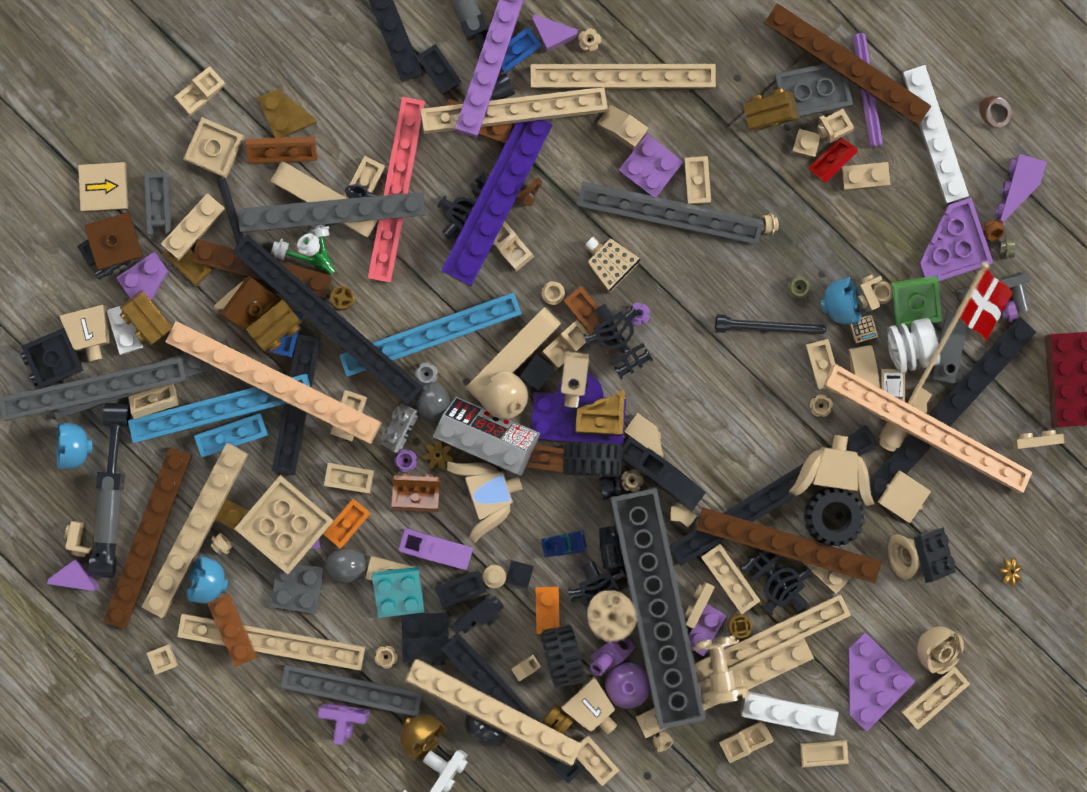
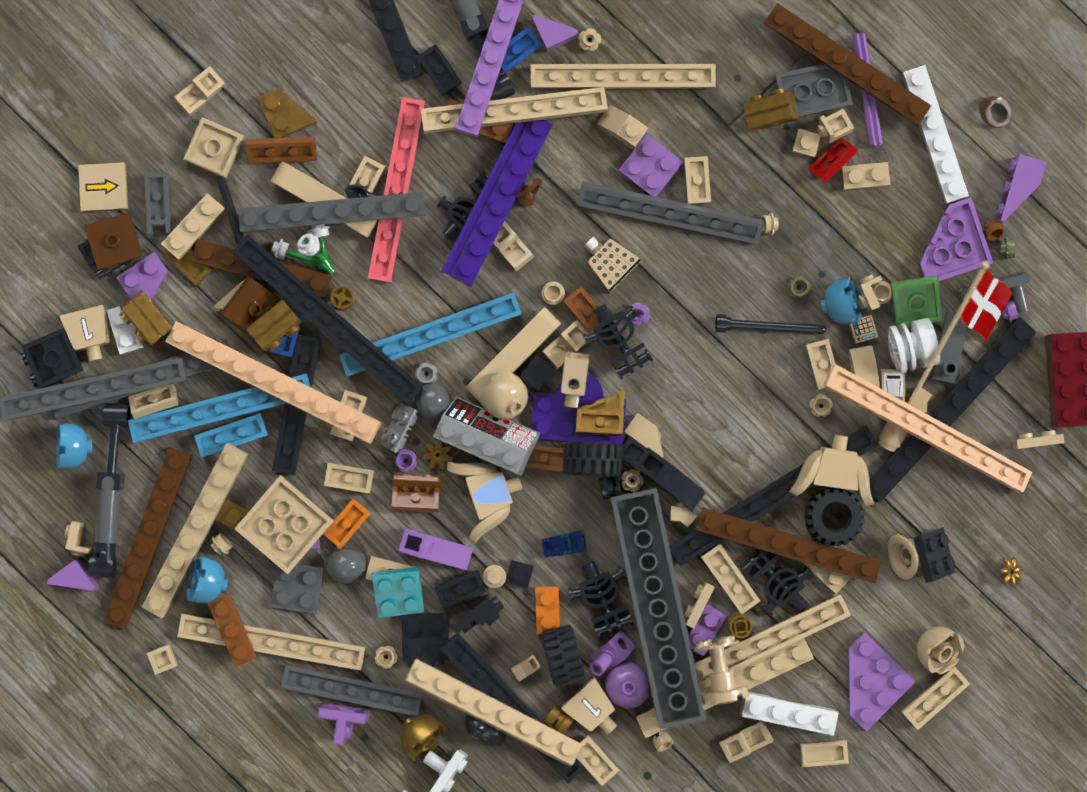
tan piece [587,590,636,641] -> none
black hinge [599,526,624,569] -> none
tan piece [878,470,931,523] -> none

